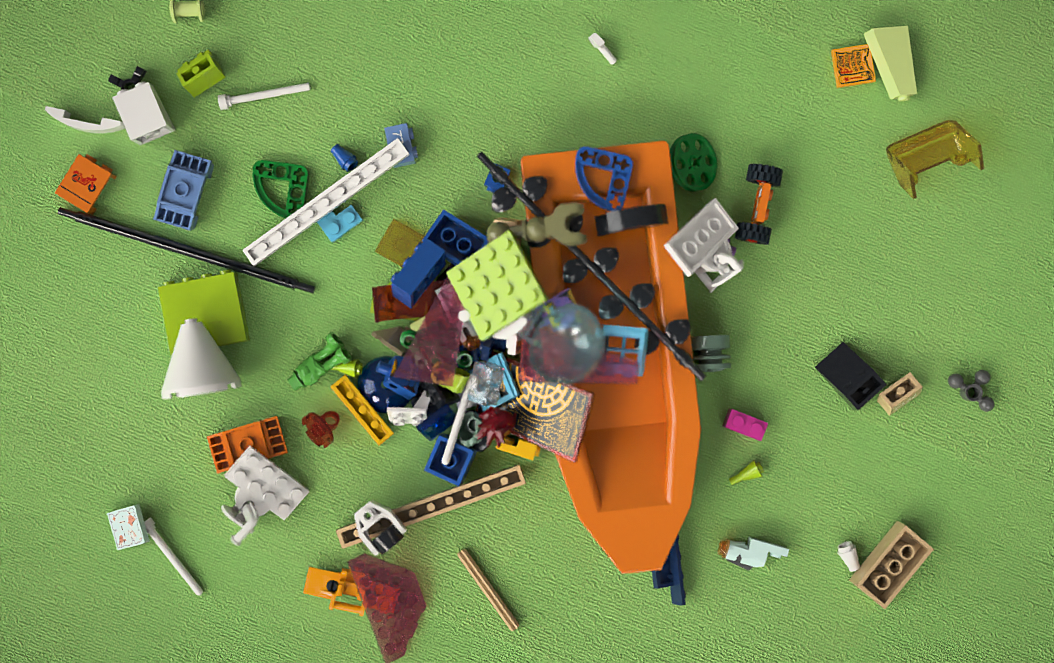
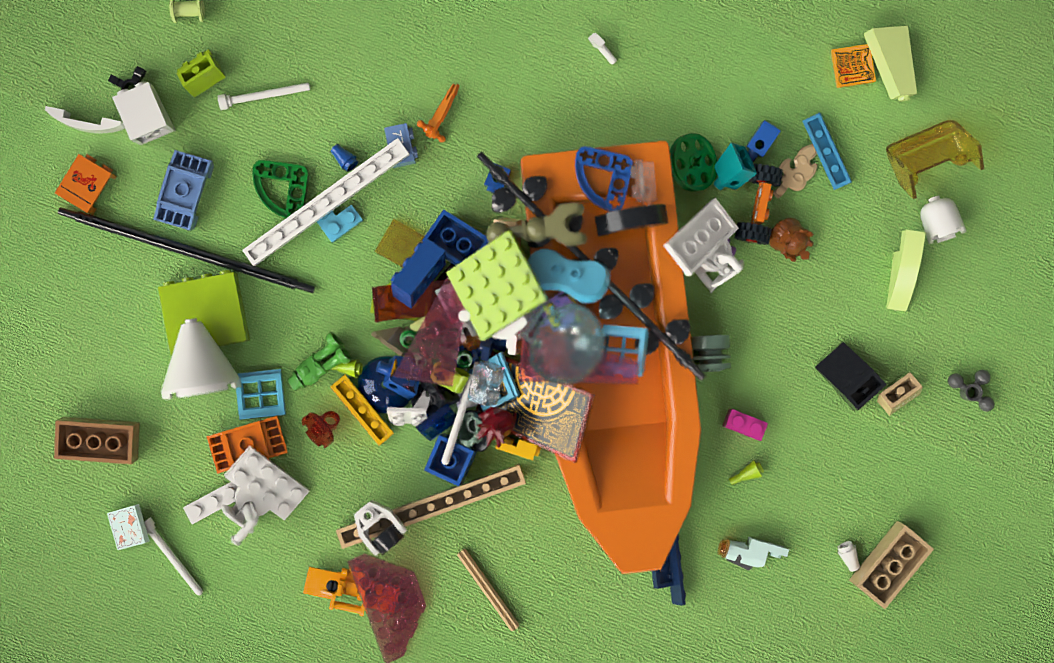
none -> medium nougat brick [54,417,140,464]
none -> white plate [183,482,238,524]
none -> medium azure piece [236,369,286,420]
none -> orange piece [417,84,460,143]
none -> medium azure plate [528,249,610,303]
none -> clear bracket [630,160,656,203]
none -> teal torso [714,142,757,190]
none -> blue torso [746,120,781,163]
none -> dark orange hair [769,218,814,262]
none -> tan piece [773,143,817,199]
none -> dark azure slope [802,113,852,190]
none -> yellowish green slope [886,230,926,311]
none -> white cylinder [920,196,967,244]

